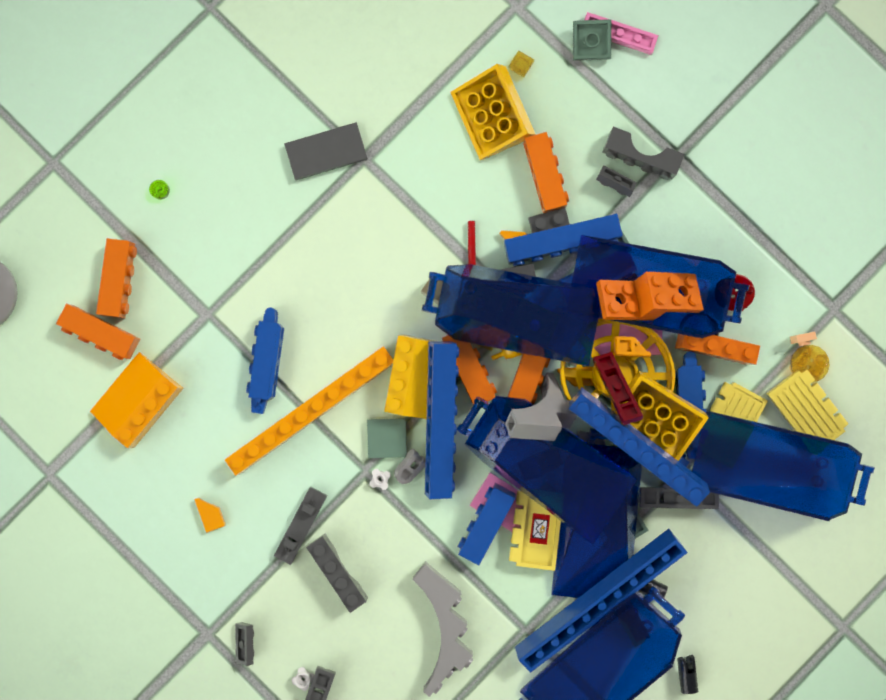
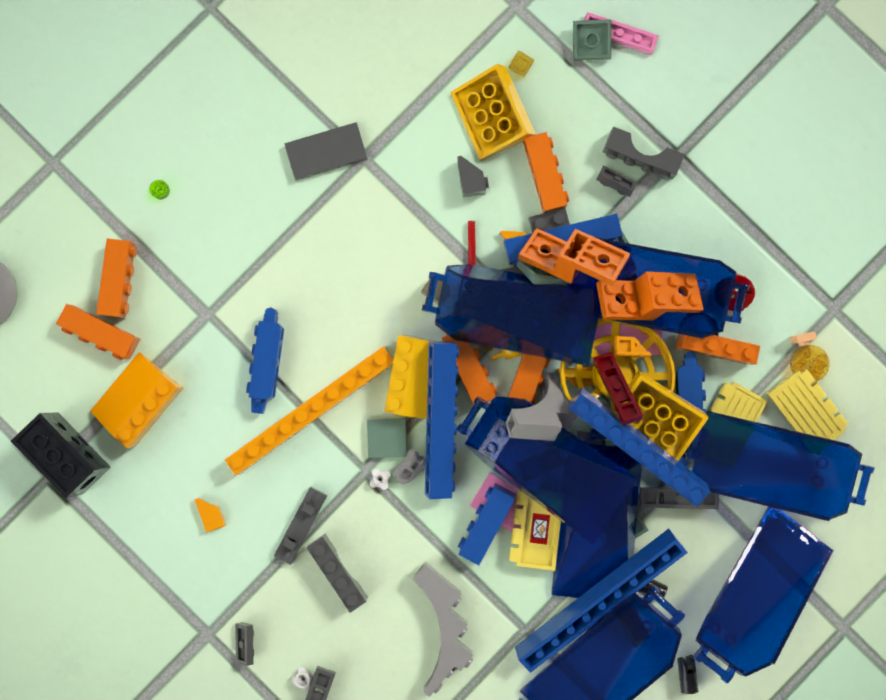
none -> black piece [11,412,111,499]
none -> dark grey slope [457,156,489,198]
none -> sand green tile [517,260,568,285]
none -> orange bracket [518,228,630,286]
none -> clear blue windscreen [693,503,834,684]

